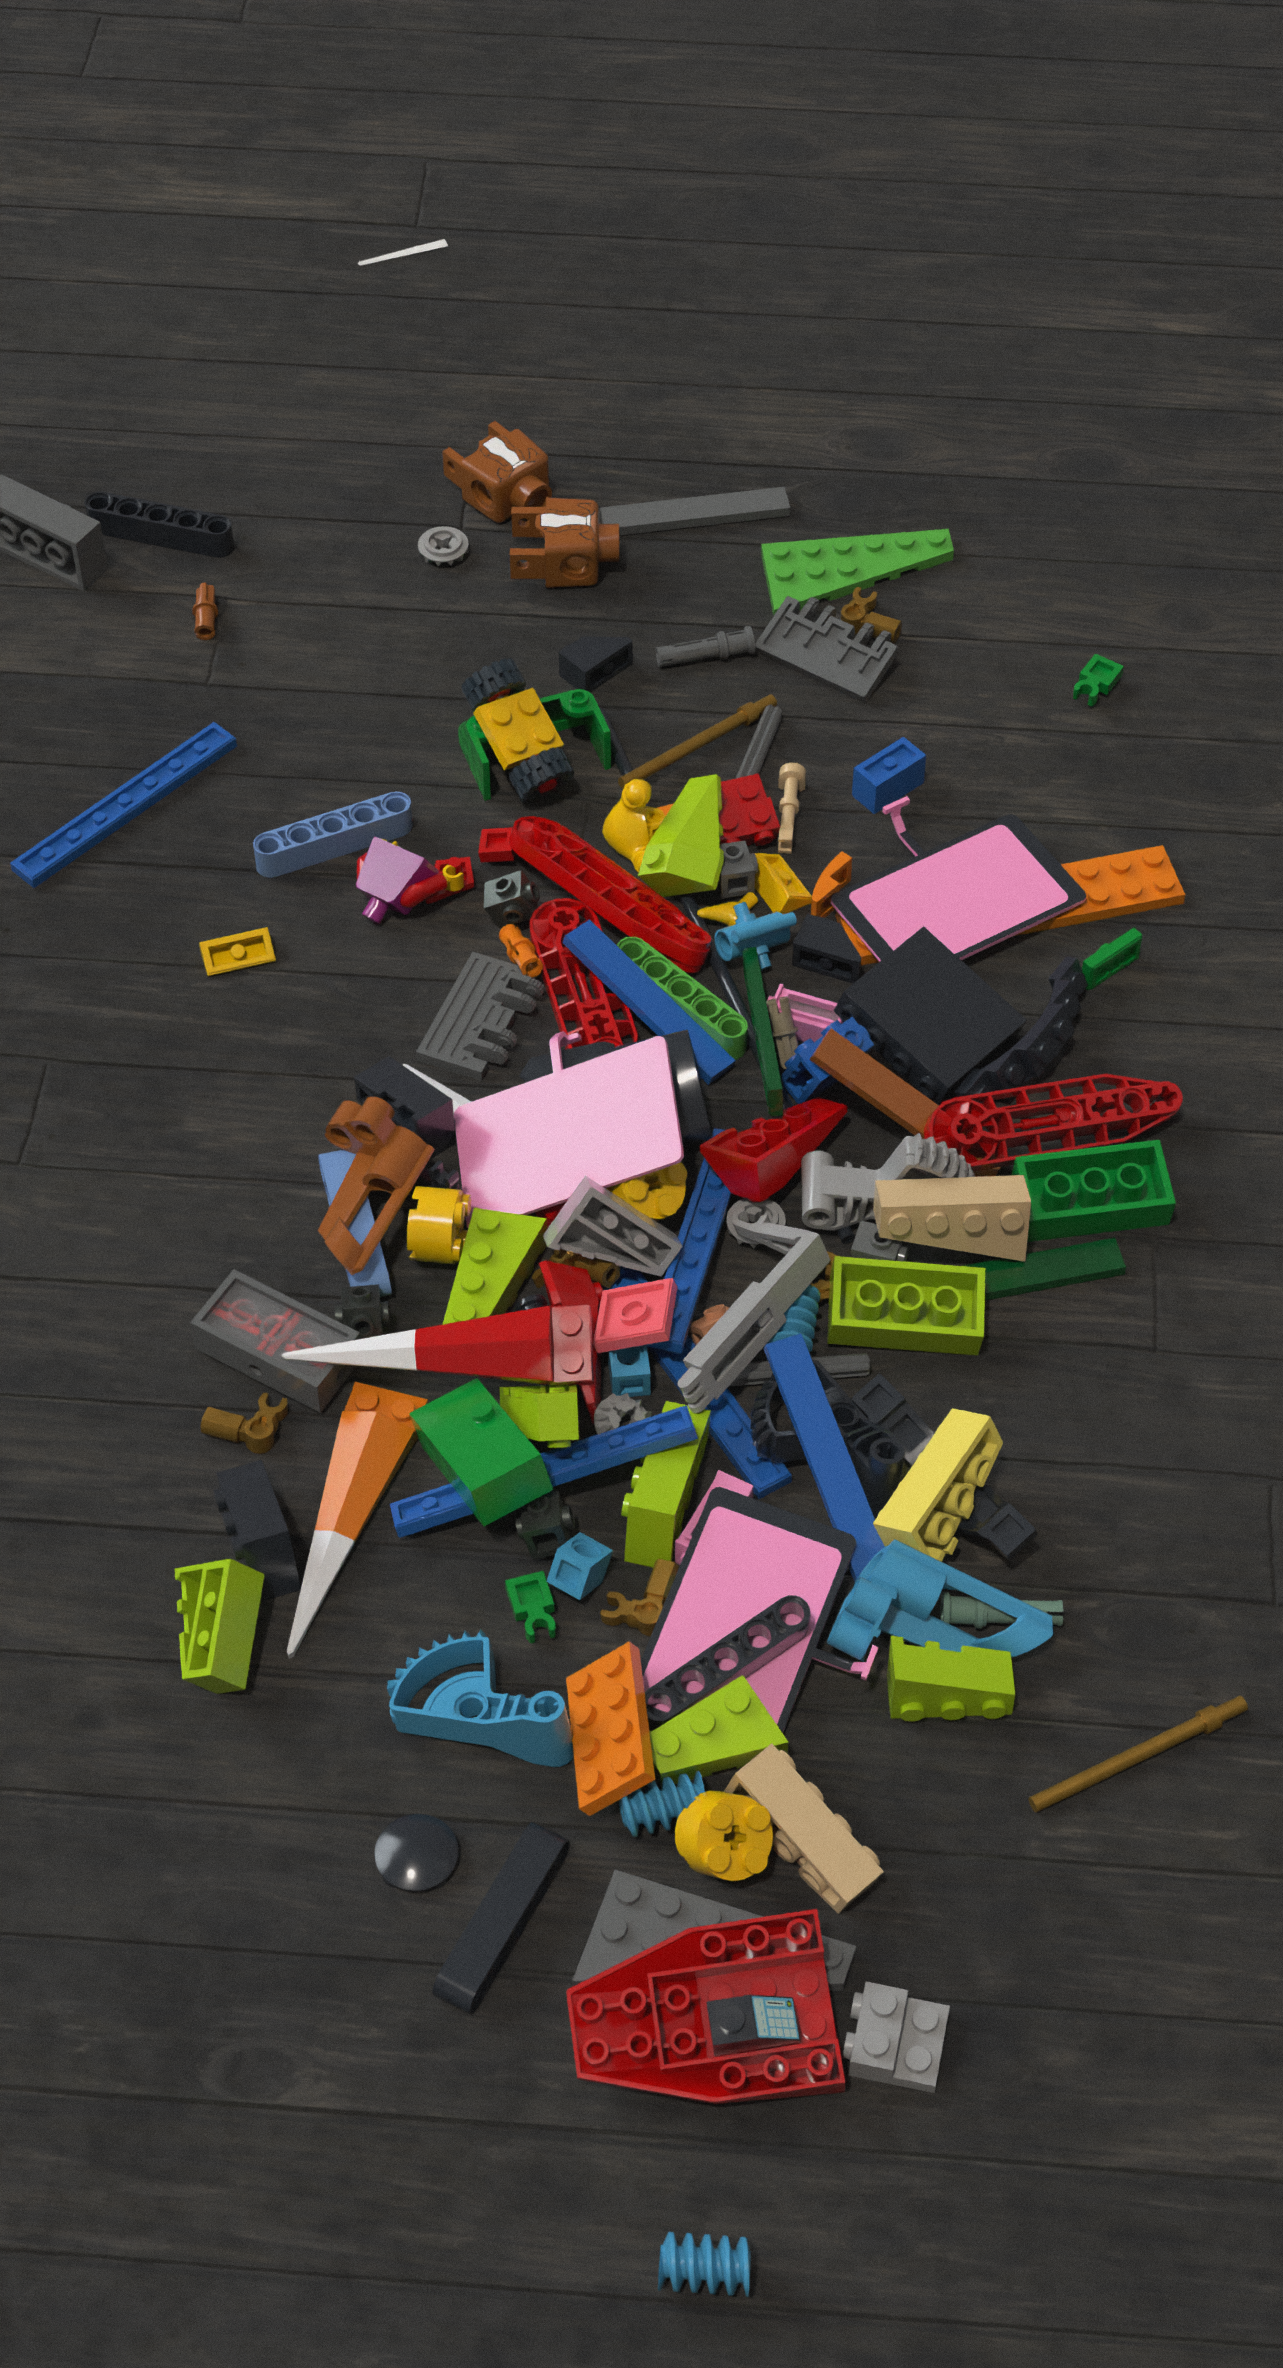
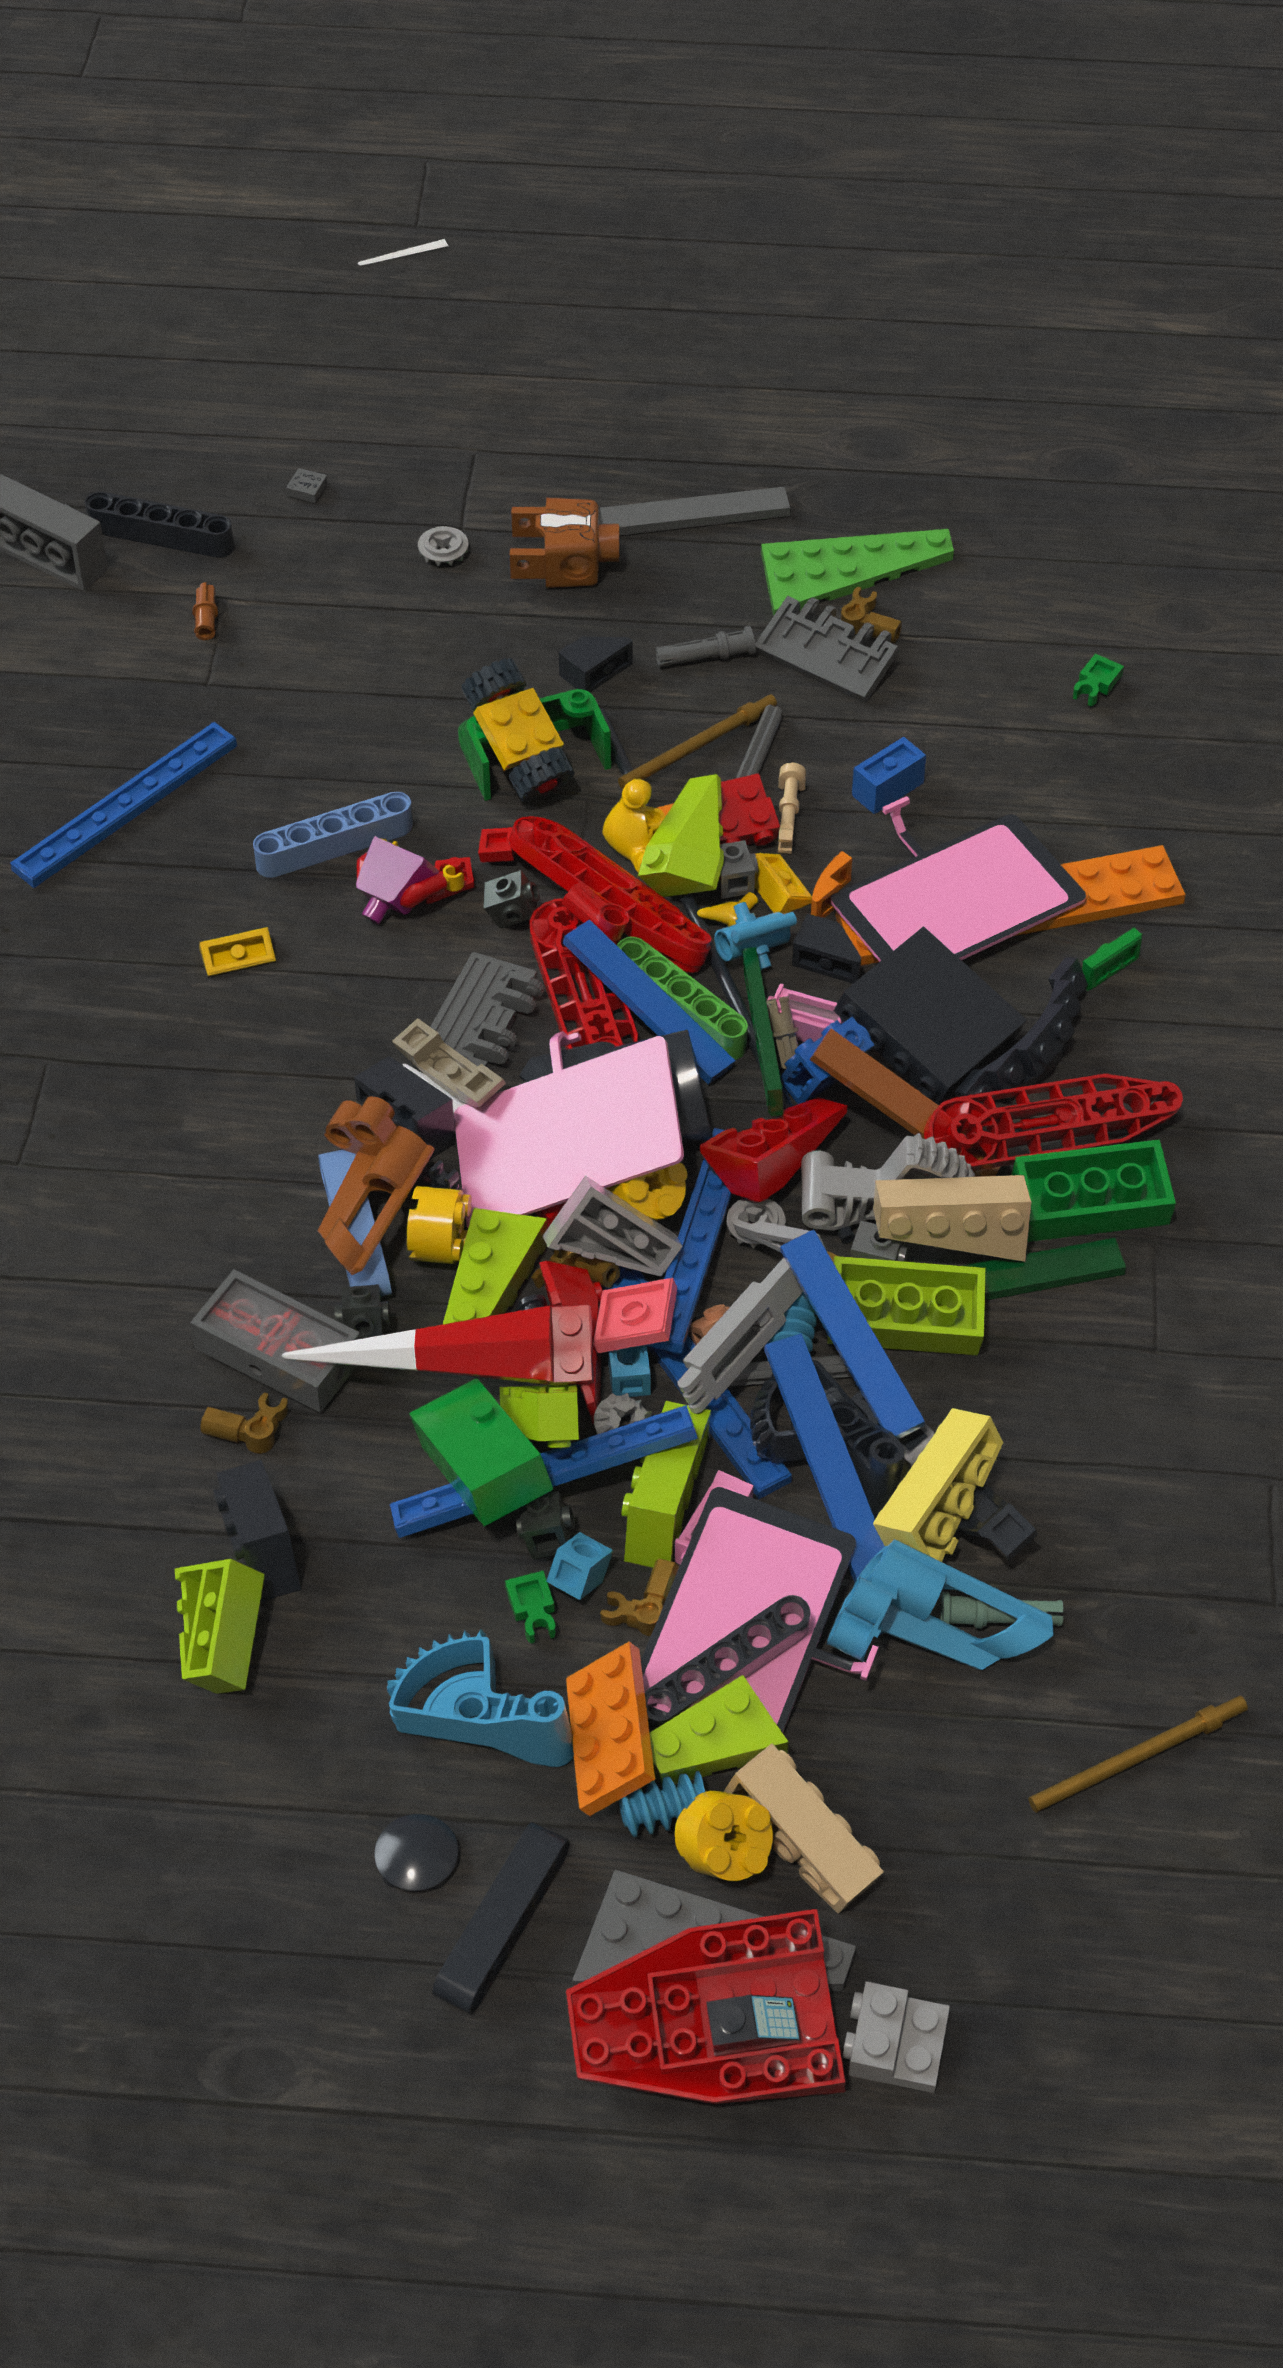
orange plate [287,1382,428,1659] -> none
dark orange piece [443,421,552,523] -> none
orange pin [499,924,543,978] -> none
dark azure piece [658,2232,751,2297] -> none
lime wedge [887,1636,1015,1721] -> none
none -> dark grey tile [286,468,328,503]
none -> dark tan slope [392,1018,506,1107]
none -> red piece [562,882,630,945]
none -> blue tile [780,1229,925,1439]

